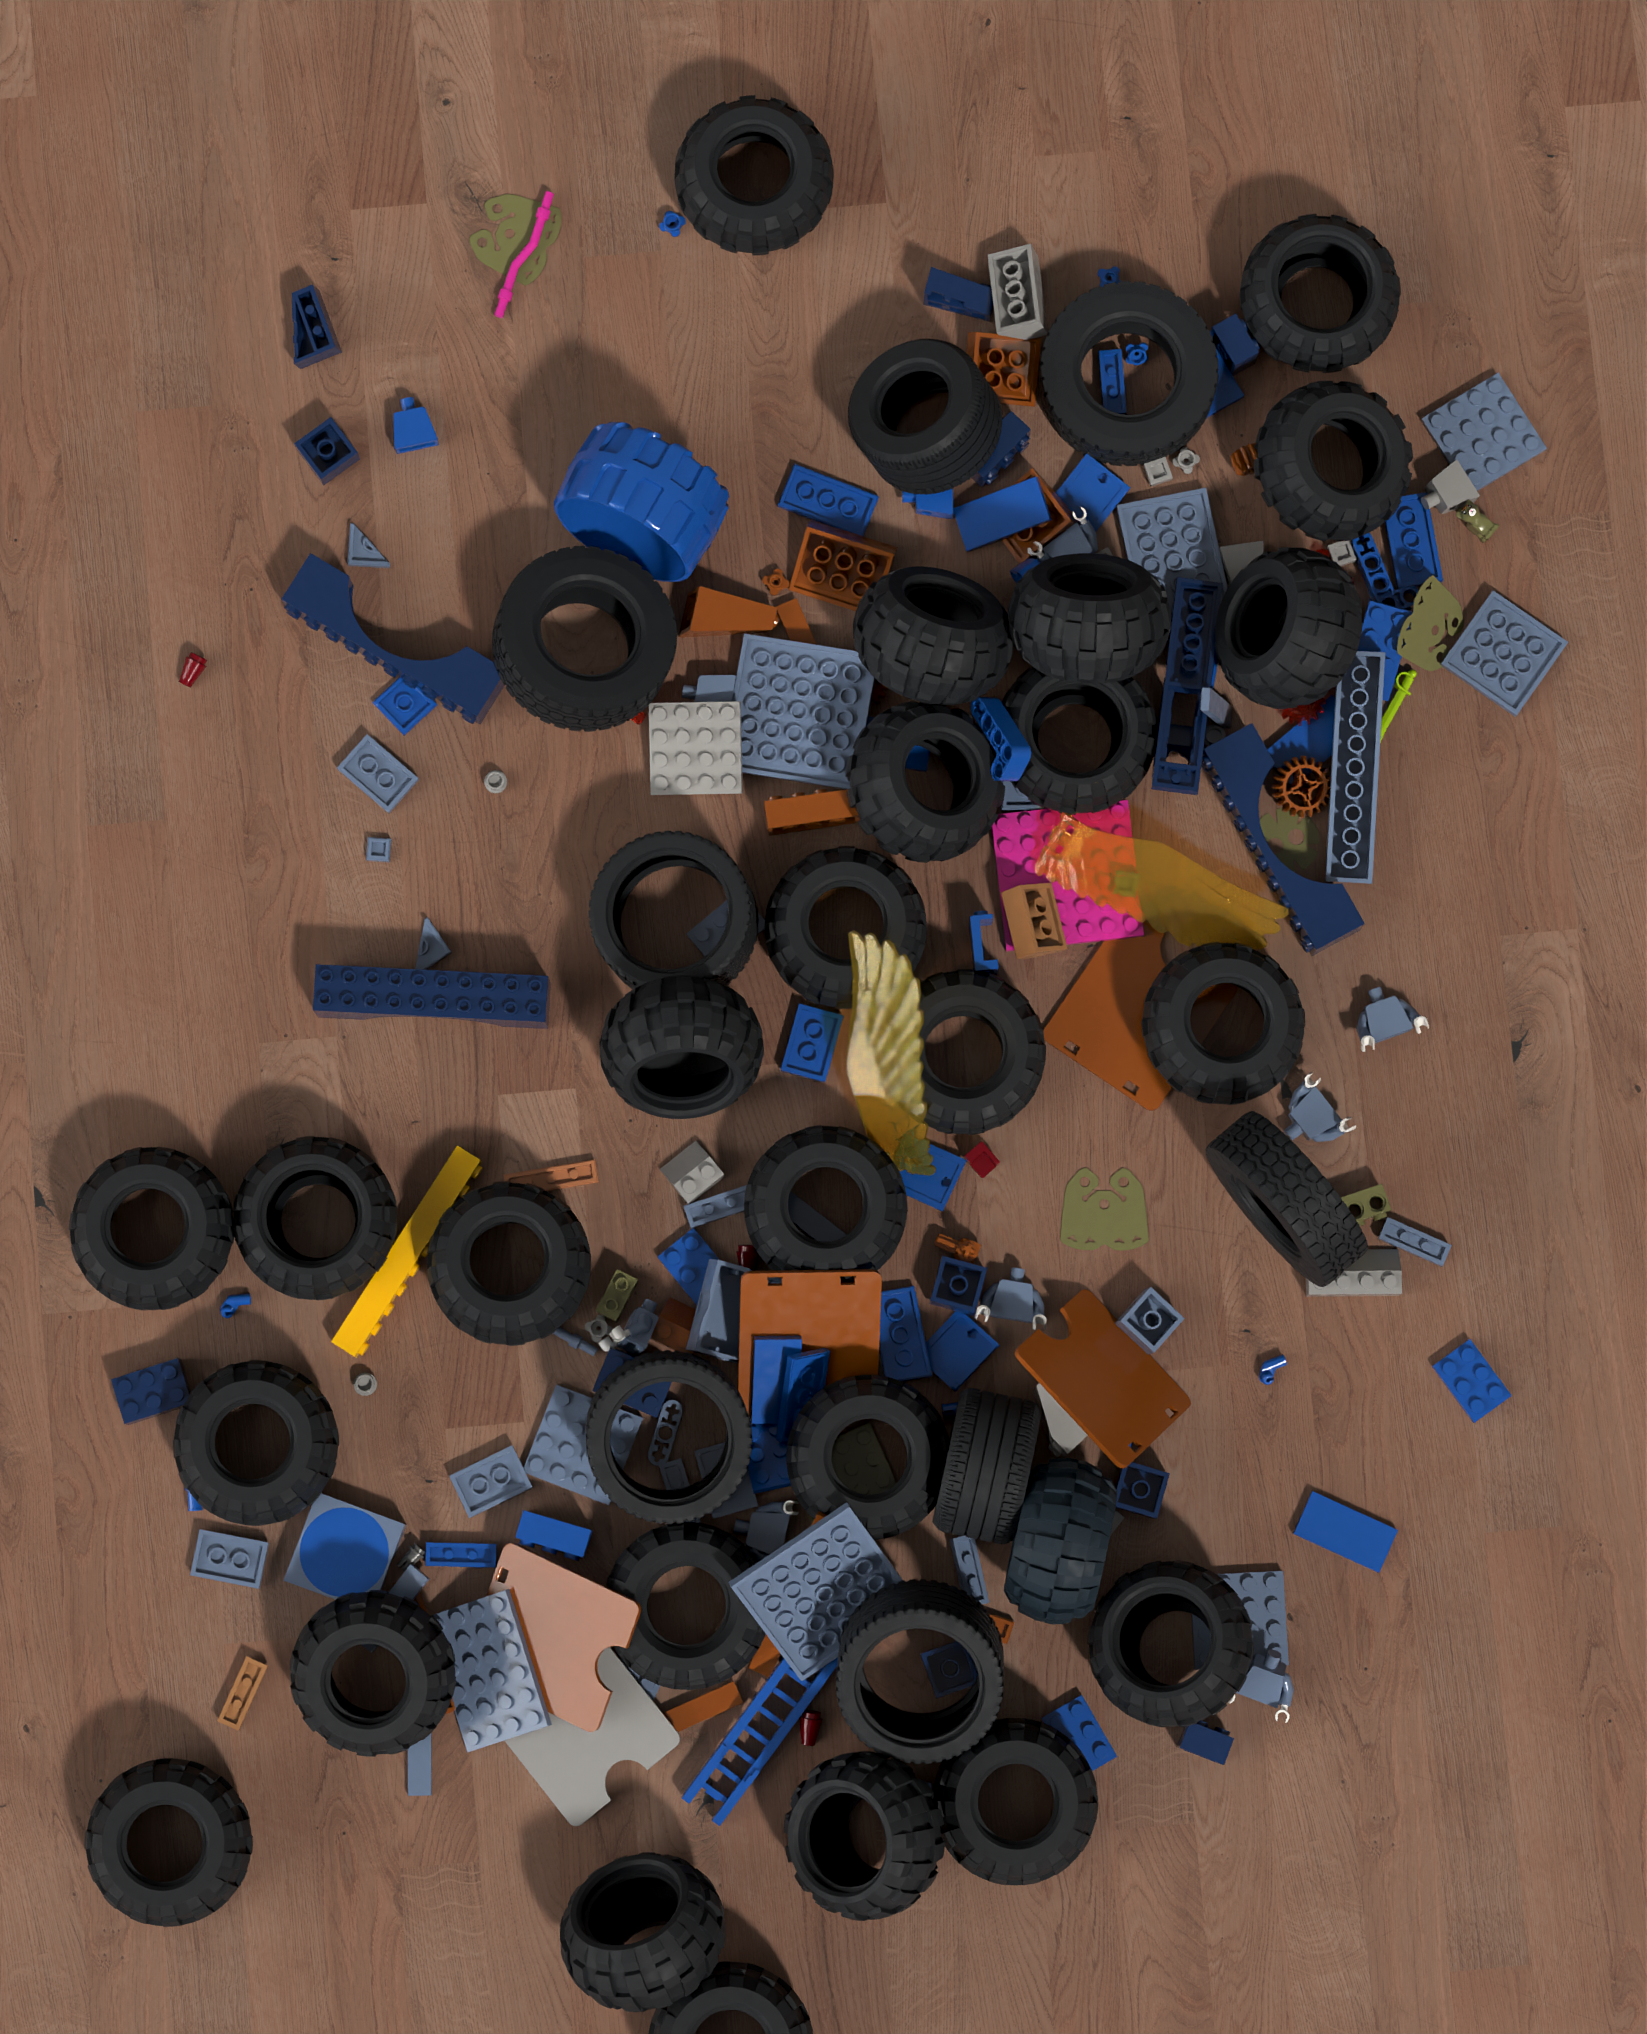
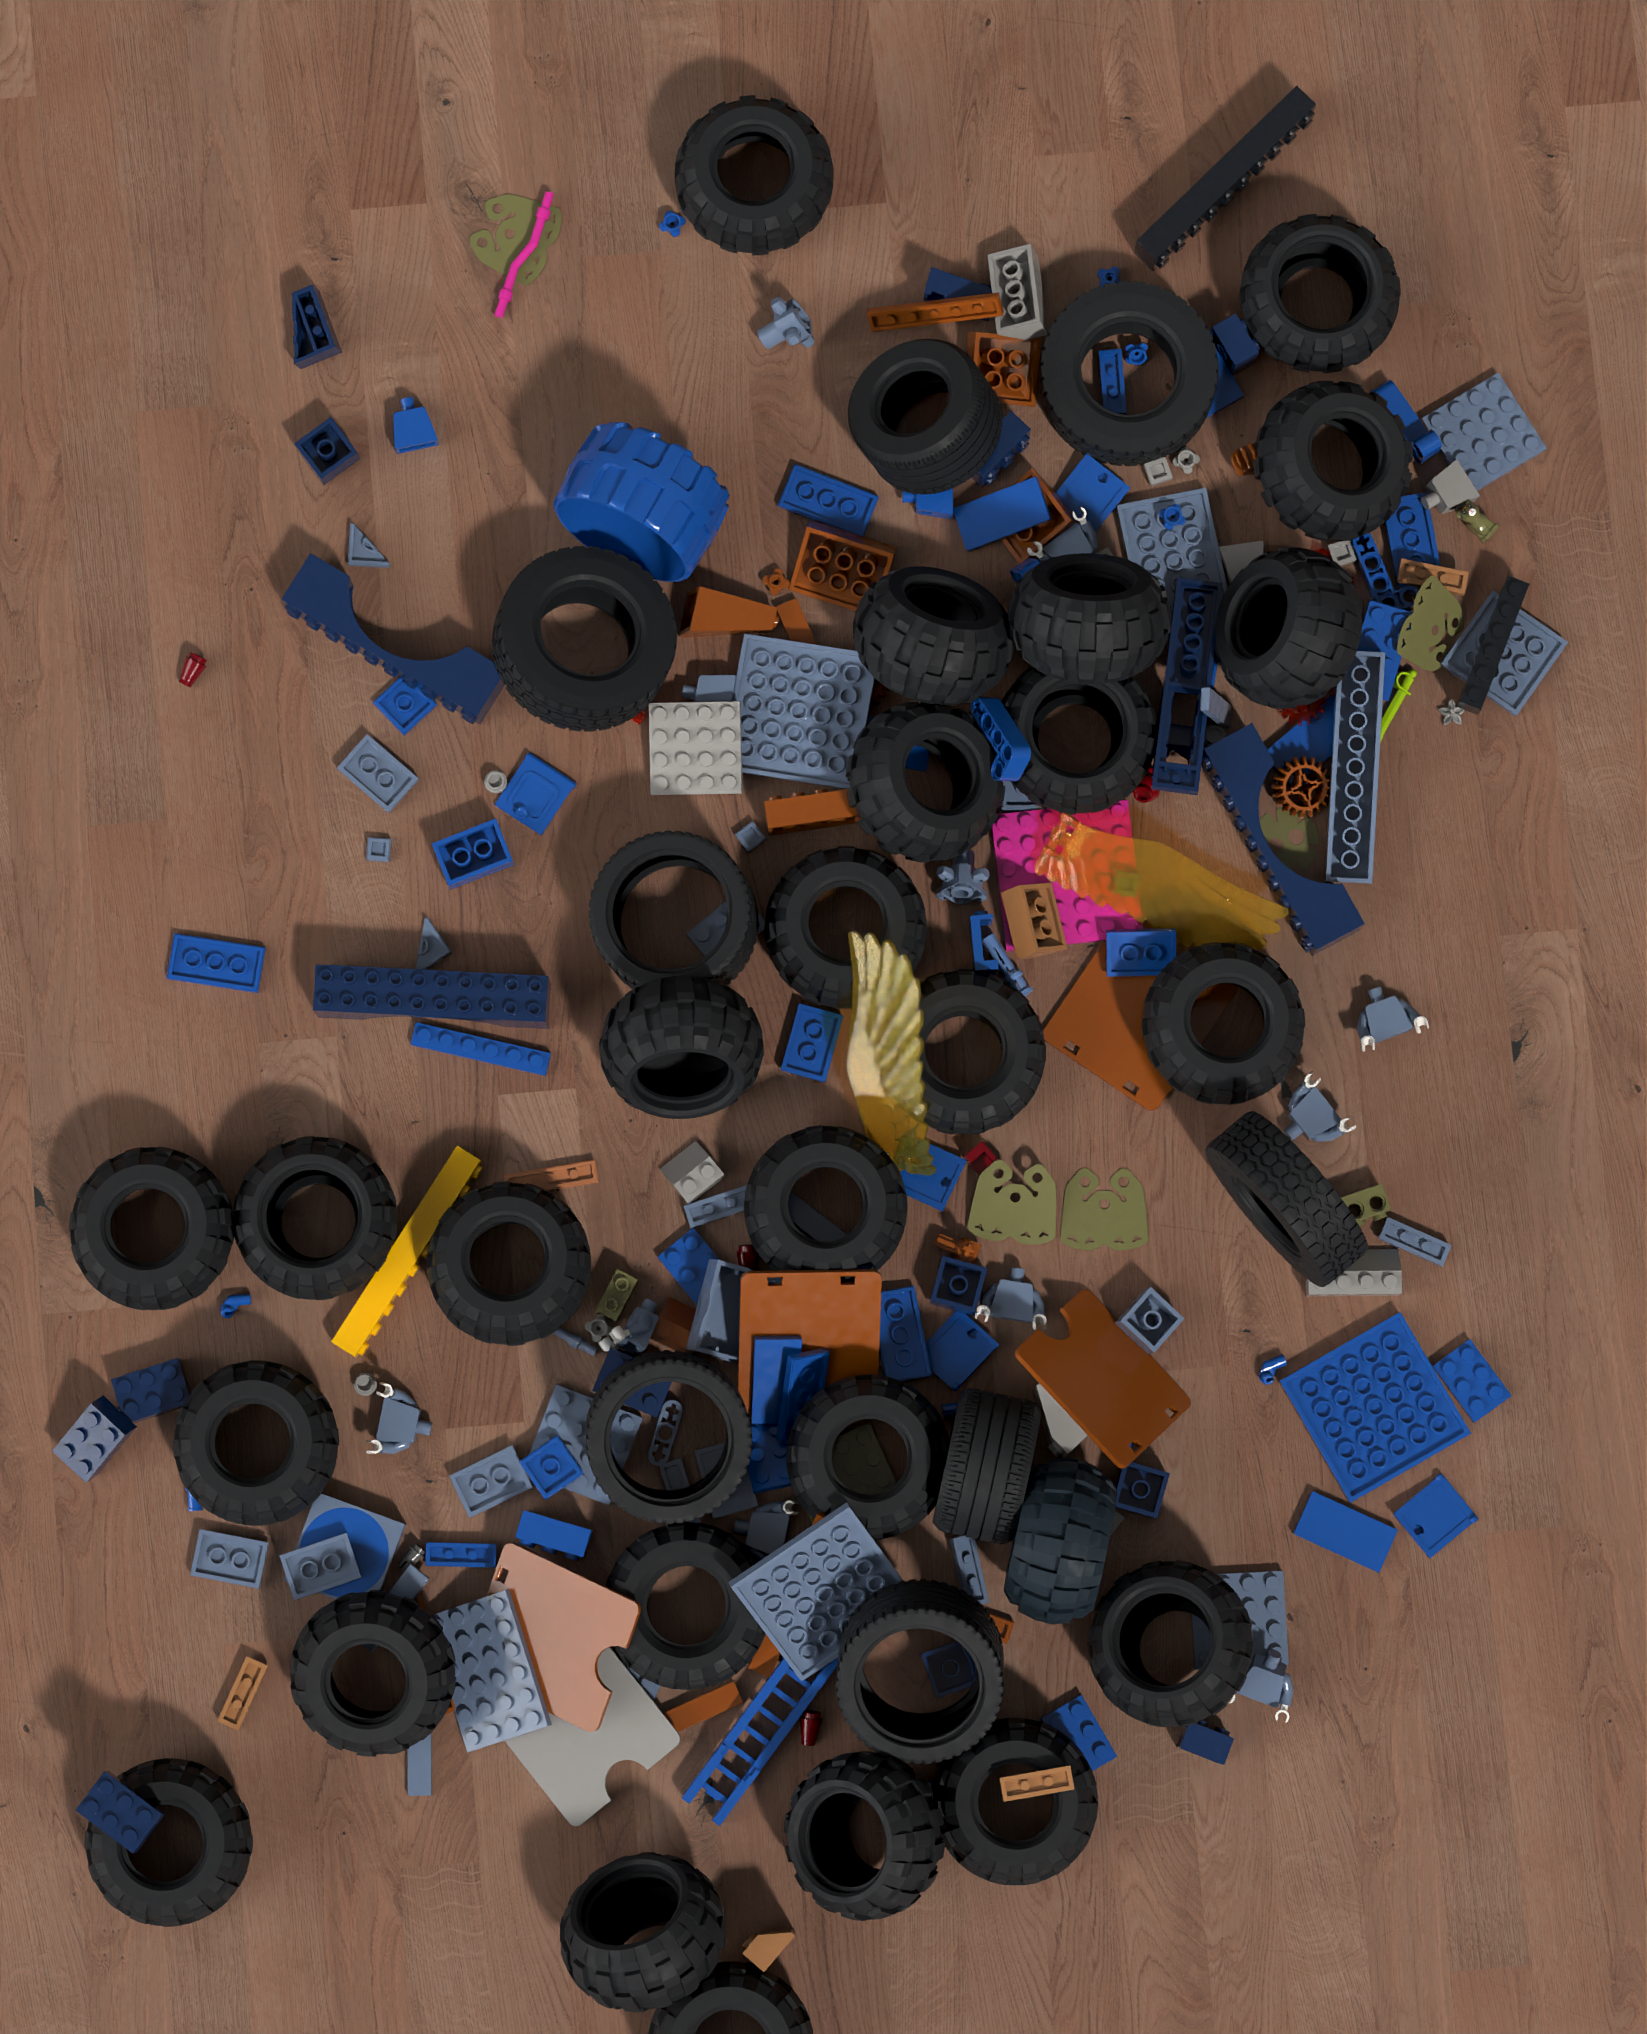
none -> brick [53,1395,137,1483]
none -> dark blue brick [76,1771,166,1853]
none -> blue tile [167,933,266,993]
none -> sand blue plate [280,1533,362,1601]
none -> sand blue torso [366,1382,433,1454]
none -> blue plate [410,1022,551,1077]
none -> blue brick [432,818,514,890]
none -> blue container [495,752,577,836]
none -> blue tile [519,1435,584,1500]
none -> sand blue tile [734,821,767,853]
none -> medium nougat slope [742,1929,795,1972]
none -> sand blue piece [757,297,814,349]
none -> dark orange tile [866,292,1004,332]
none -> sand blue piece [935,849,989,905]
none -> olive piece [967,1160,1056,1245]
none -> medium blue pin [982,934,1033,996]
none -> medium nougat plate [999,1765,1074,1802]
none -> blue plate [1106,928,1176,977]
none -> dark red animal [1133,767,1160,803]
none -> black brick [1134,86,1316,271]
none -> blue plate [1159,504,1186,530]
none -> blue plate [1279,1312,1471,1503]
none -> blue beam [1370,379,1442,464]
none -> blue container [1393,1473,1479,1559]
none -> medium nougat plate [1396,558,1469,596]
none -> light grey plant [1438,699,1465,726]
none -> black brick [1456,576,1529,715]

